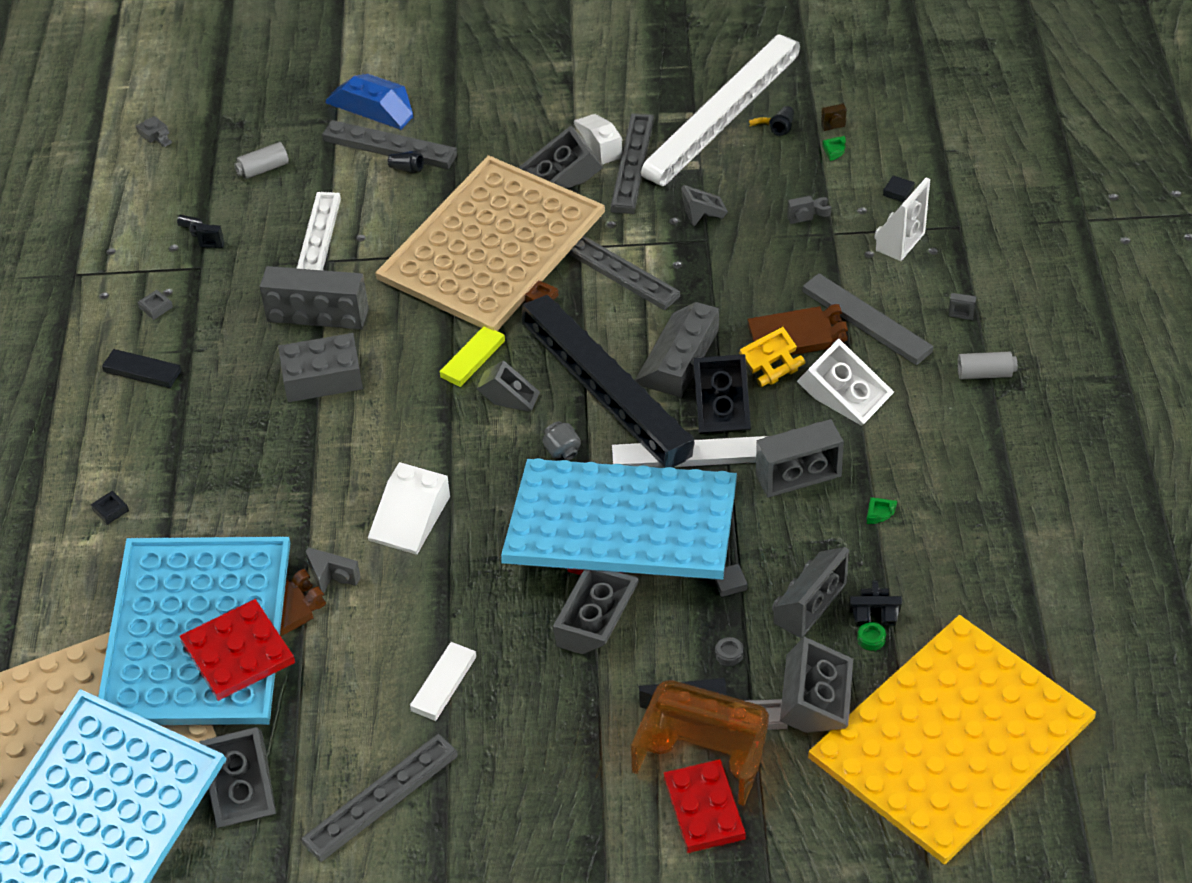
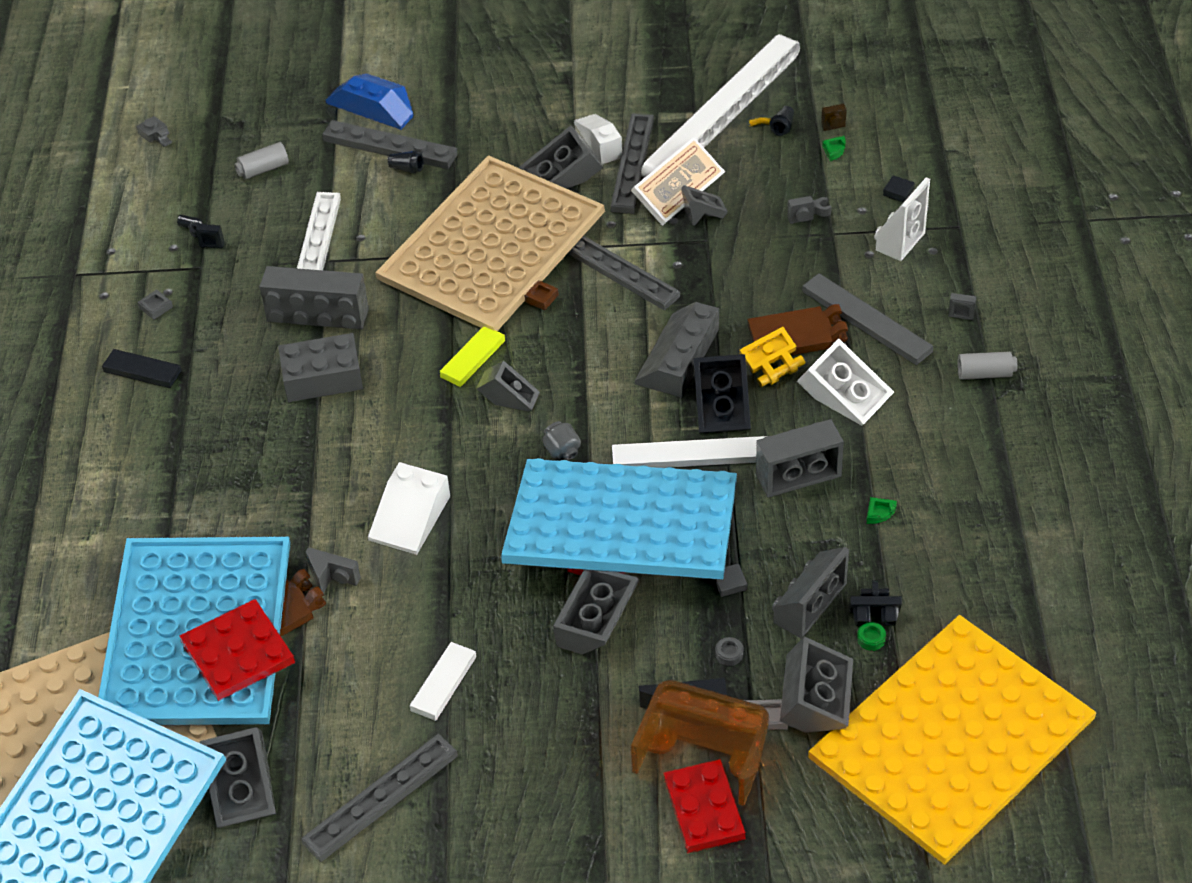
black tile [91,490,129,525] -> none
black brick [522,295,695,468] -> none
none -> tile [631,137,725,226]

